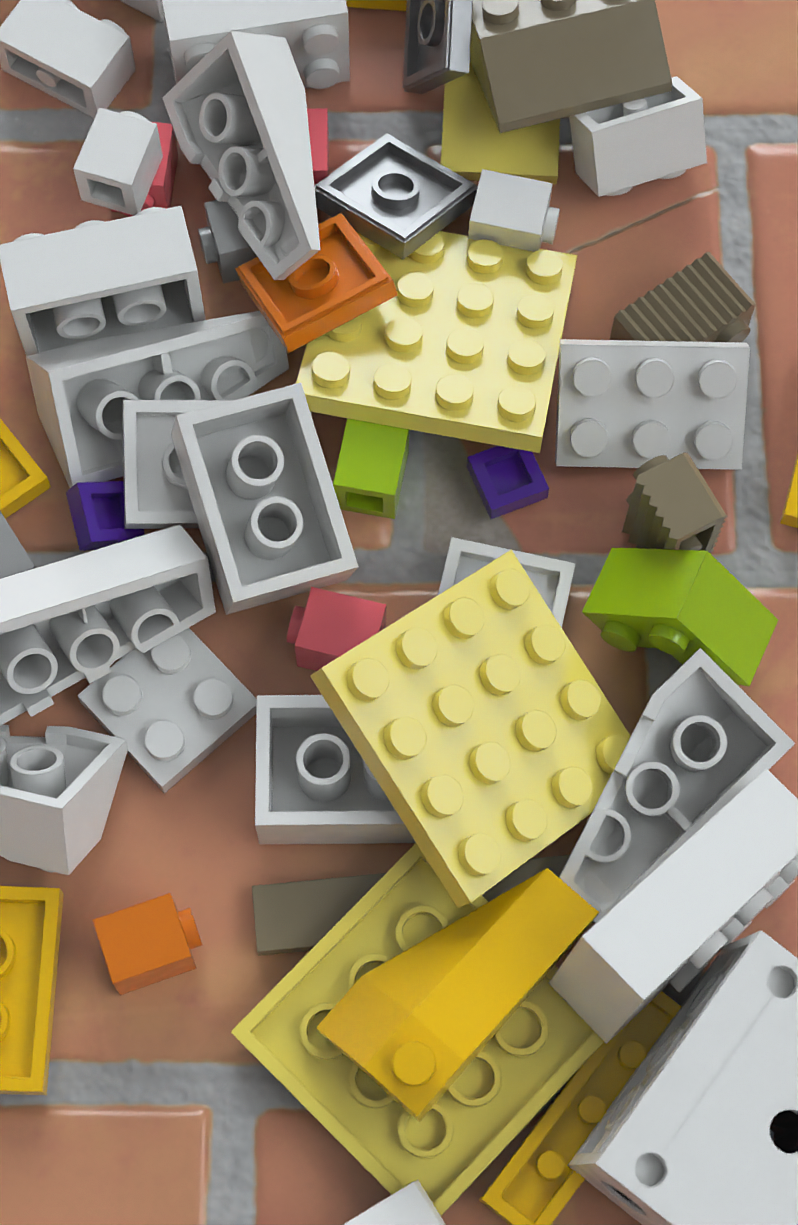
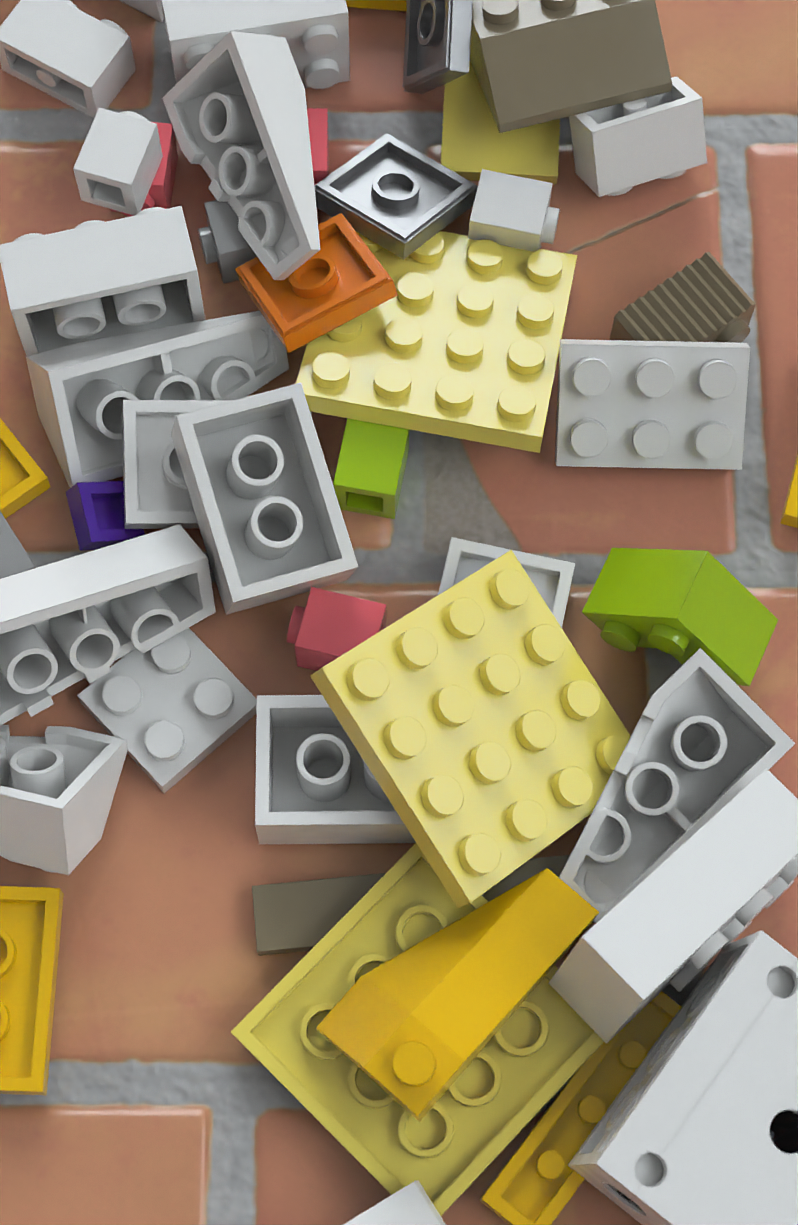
orange brick [93,893,203,995] -> none
dark purple plate [466,446,549,519] -> none
dark tan brick [622,453,727,553] -> none

